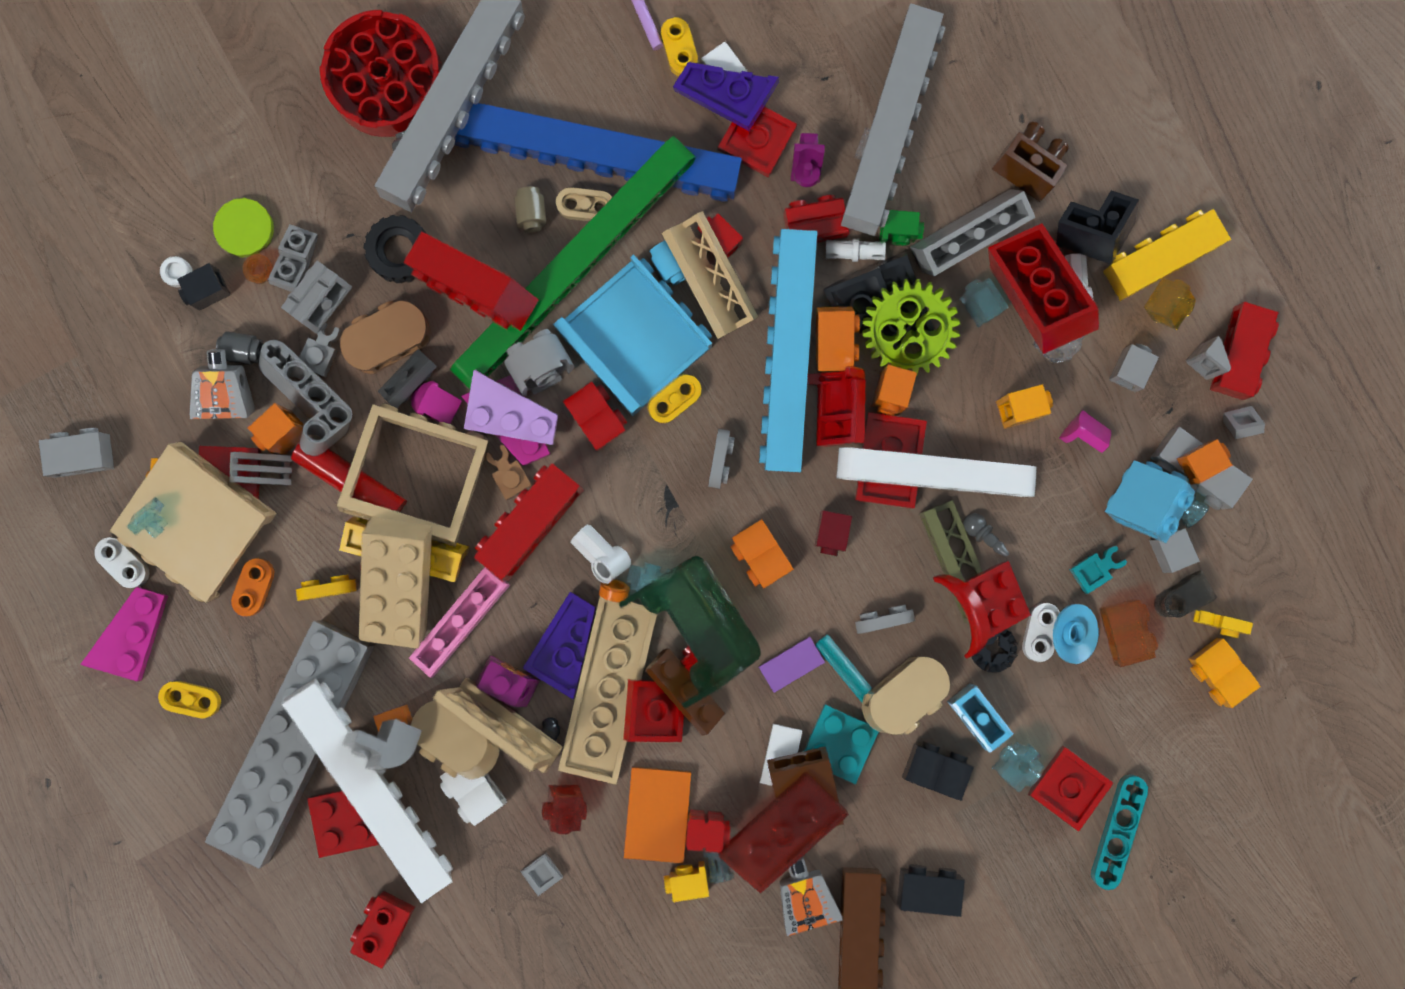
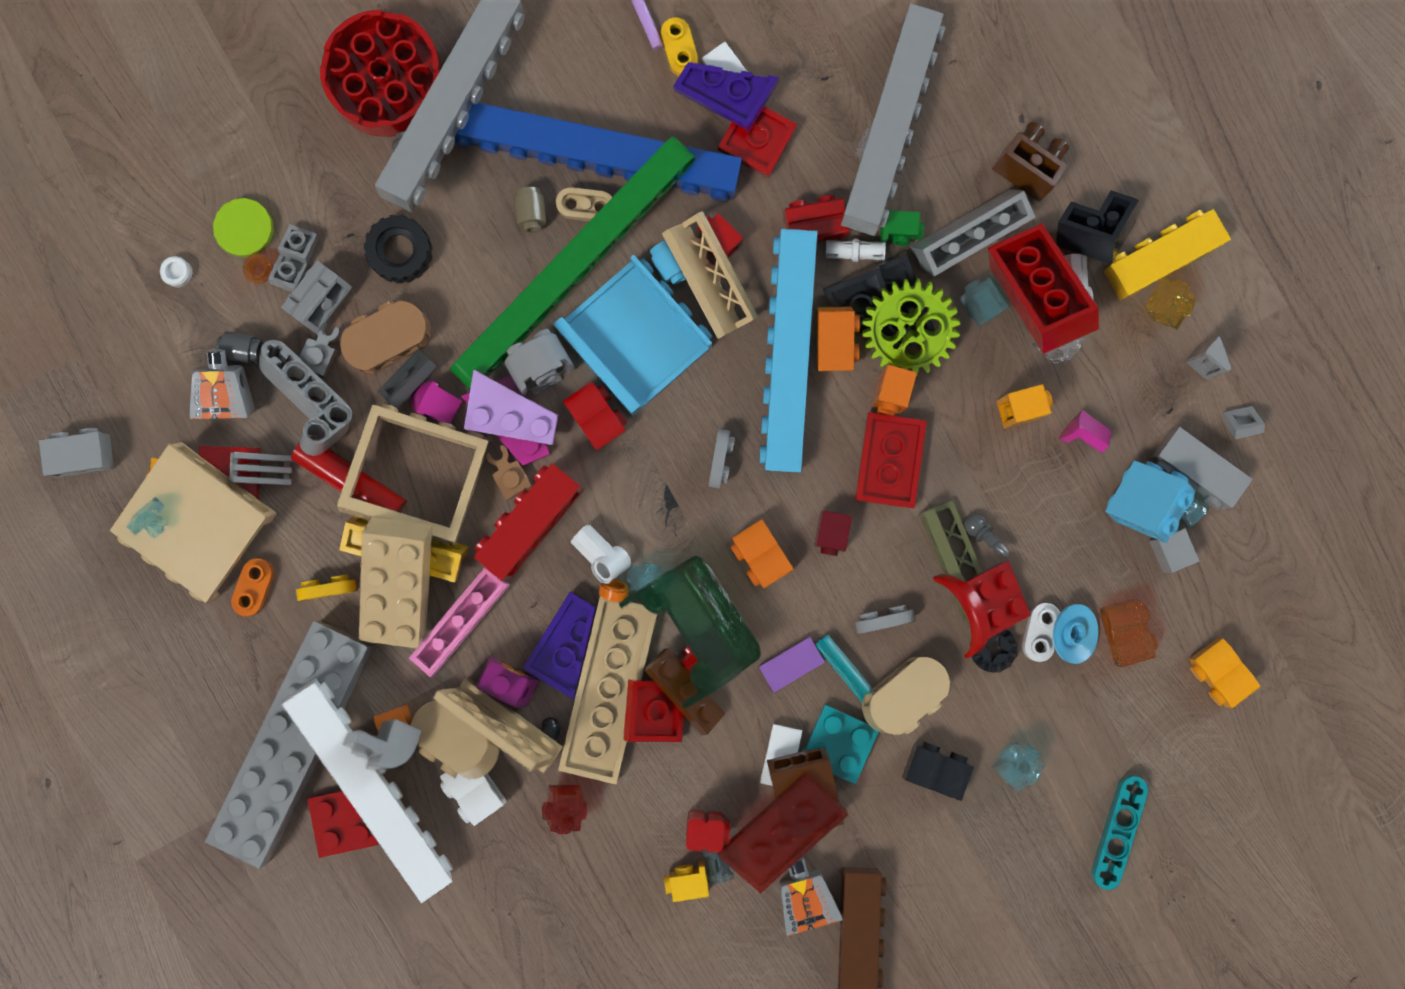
dark pink wing [80,587,168,682] -> none
white plate [94,537,149,588] -> none
yellow plate [158,681,221,719] -> none
black brick [177,263,231,311] -> none
orange brick [248,403,304,455] -> none
red brick [350,891,415,969] -> none
red brick [403,231,539,331] -> none
light grey tile [521,852,563,896] -> none
orange tile [624,766,691,864] -> none
yellow plate [647,374,701,423] -> none
magenta hips [791,133,825,187] -> none
red piece [807,366,866,447] -> none
white beam [837,447,1037,497] -> none
black brick [897,864,965,917] -> none
medium azure brick [947,683,1013,752] -> none
red plate [1028,746,1114,832] -> none
teal plate [1069,546,1127,594] -> none
light grey brick [1109,343,1159,393] -> none
clear smoke piece [1154,570,1217,618] -> none
orange brick [1177,439,1233,485] -> none
yellow plate [1193,610,1253,639] -> none
red brick [1210,302,1279,400] -> none

